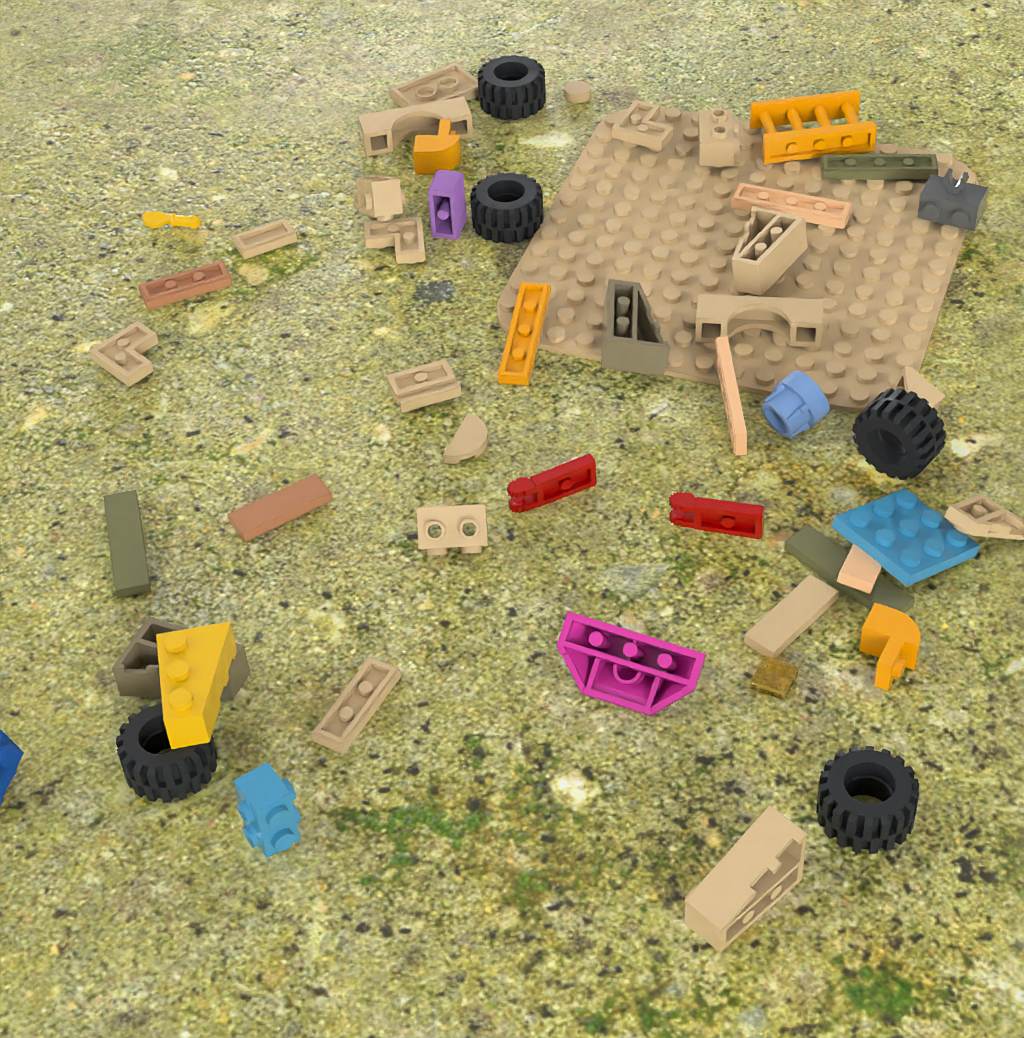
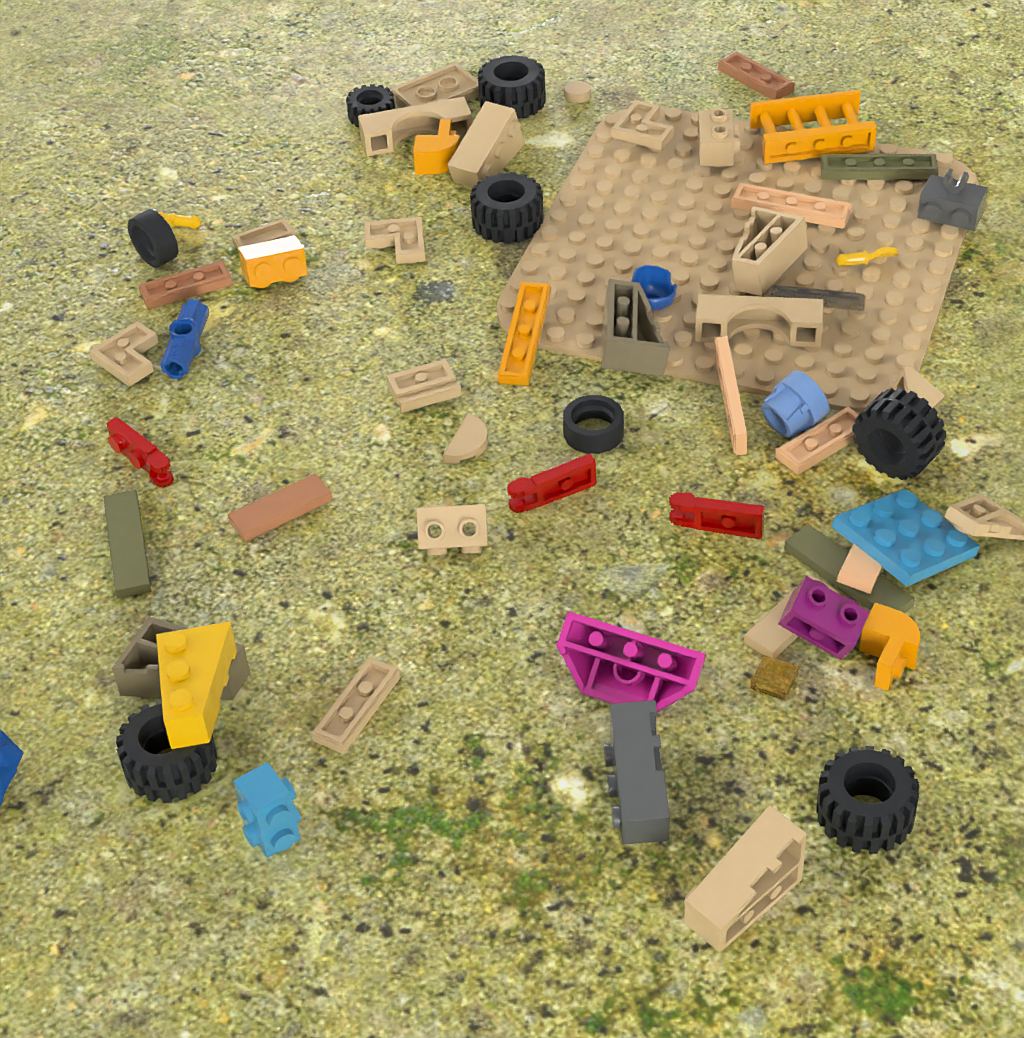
tan brick [353,175,405,221] -> none
medium lavender brick [427,170,467,240] -> none
none -> red hinge [106,417,174,488]
none -> black tyre [127,209,179,268]
none -> blue piece [160,299,209,379]
none -> light orange brick [238,236,308,288]
none -> black tyre [346,84,395,128]
none -> tan wedge [448,101,525,188]
none -> black tyre [563,395,624,454]
none -> dark grey wedge [603,700,670,845]
none -> blue hair [631,265,677,311]
none -> nougat tile [718,52,795,100]
none -> clear smoke tile [771,285,866,311]
none -> light nougat tile [775,407,859,475]
none -> magenta brick [778,576,870,660]
none -> yellow piece [836,246,898,266]

